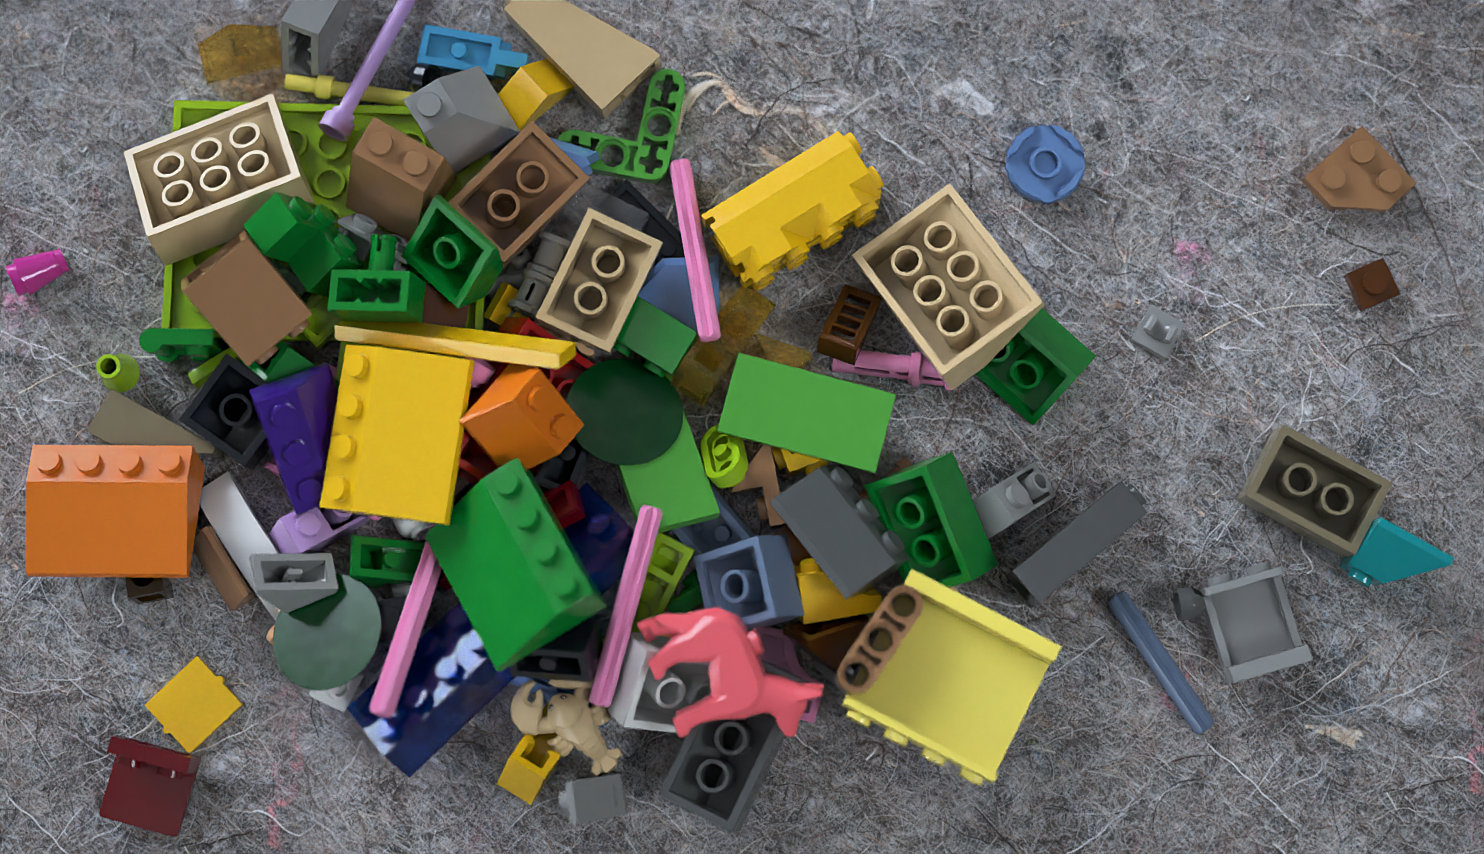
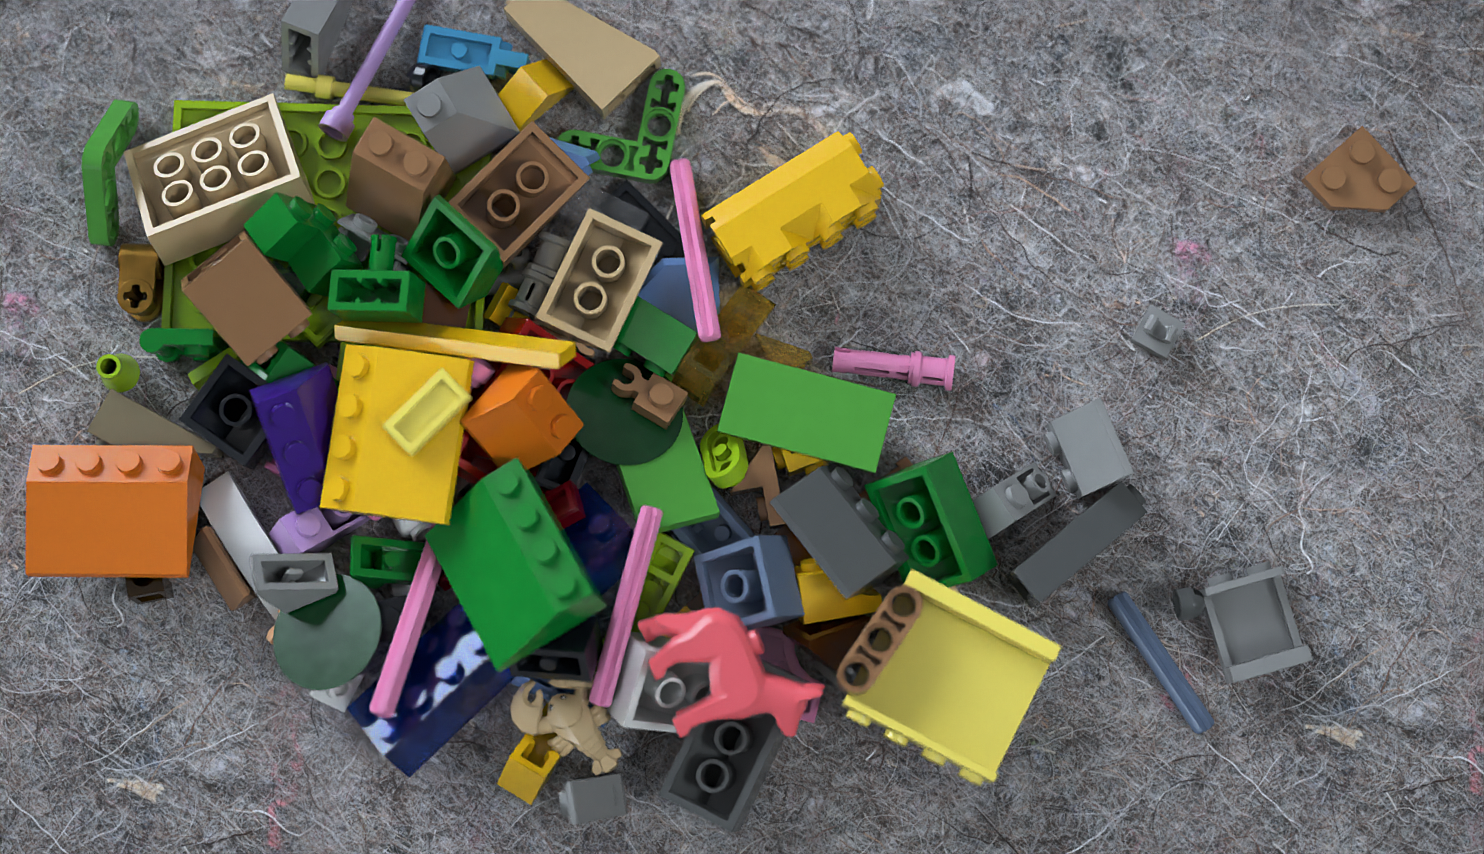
dark pink cone [5,248,69,296] -> none
dark red bracket [99,736,202,837] -> none
yellow piece [145,656,243,754] -> none
clear yellow slope [198,24,282,84] -> none
green tile [669,570,703,614] -> none
reddish brown slope [817,284,882,366] -> none
tan slope [852,183,1044,391] -> none
green slope [976,308,1096,426] -> none
medium blue tile [1005,124,1085,204] -> none
dark tan brick [1236,424,1392,558] -> none
teal slope [1339,517,1455,588] -> none
reddish brown plate [1344,258,1400,312] -> none
none -> bright green beam [81,99,139,247]
none -> pearl gold piece [117,243,165,322]
none -> light yellow tile [382,368,473,457]
none -> medium nougat plate [611,363,688,430]
none -> light grey slope [1044,397,1134,500]

